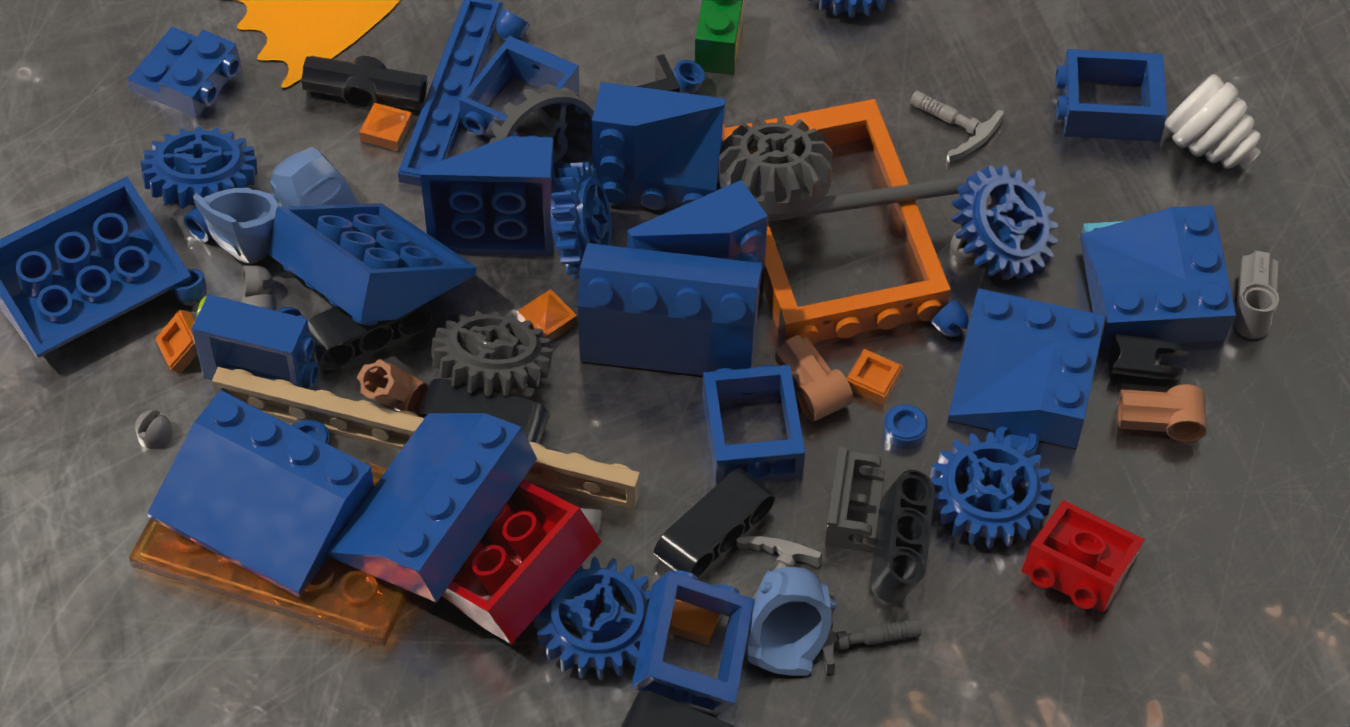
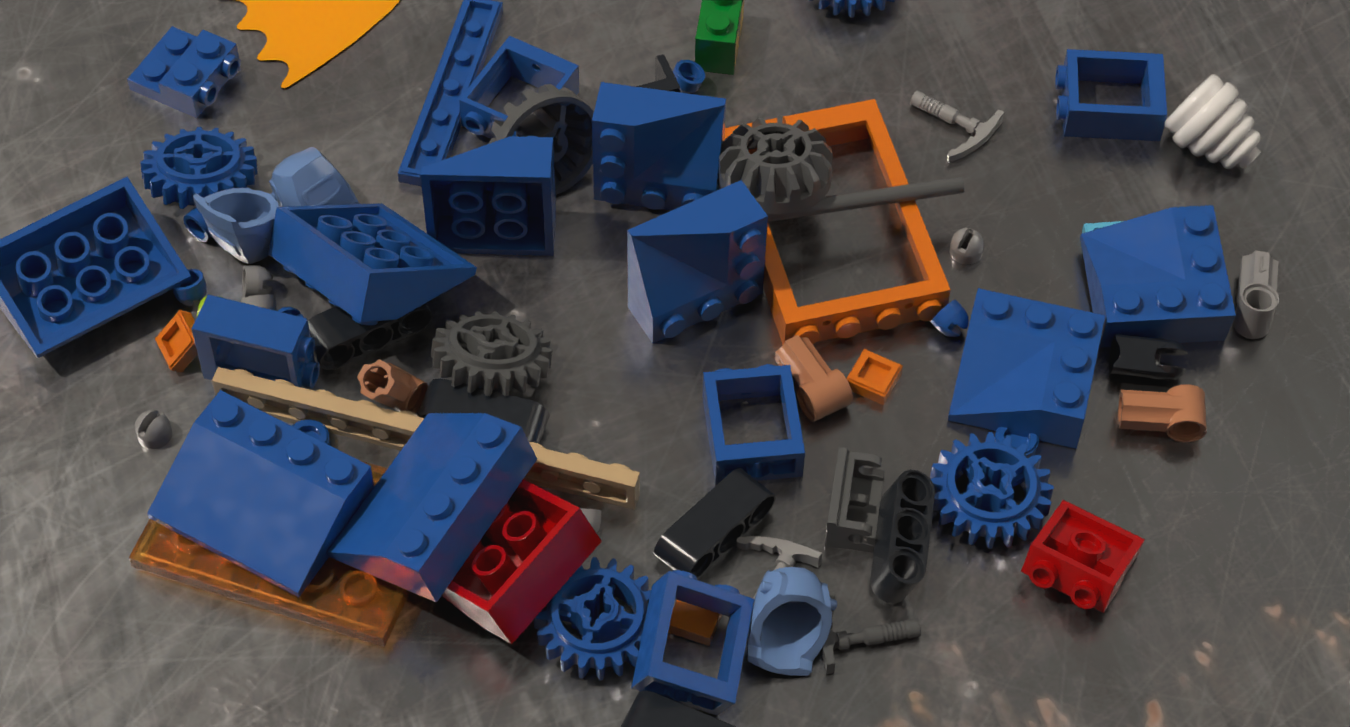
black piece [301,56,428,110] -> none
orange tile [359,103,413,151] -> none
blue hinge [496,9,530,41] -> none
orange tile [517,289,578,341] -> none
blue gear [550,162,612,280] -> none
blue slope [578,243,762,376] -> none
blue tile [883,404,928,449] -> none
blue gear [951,165,1058,280] -> none

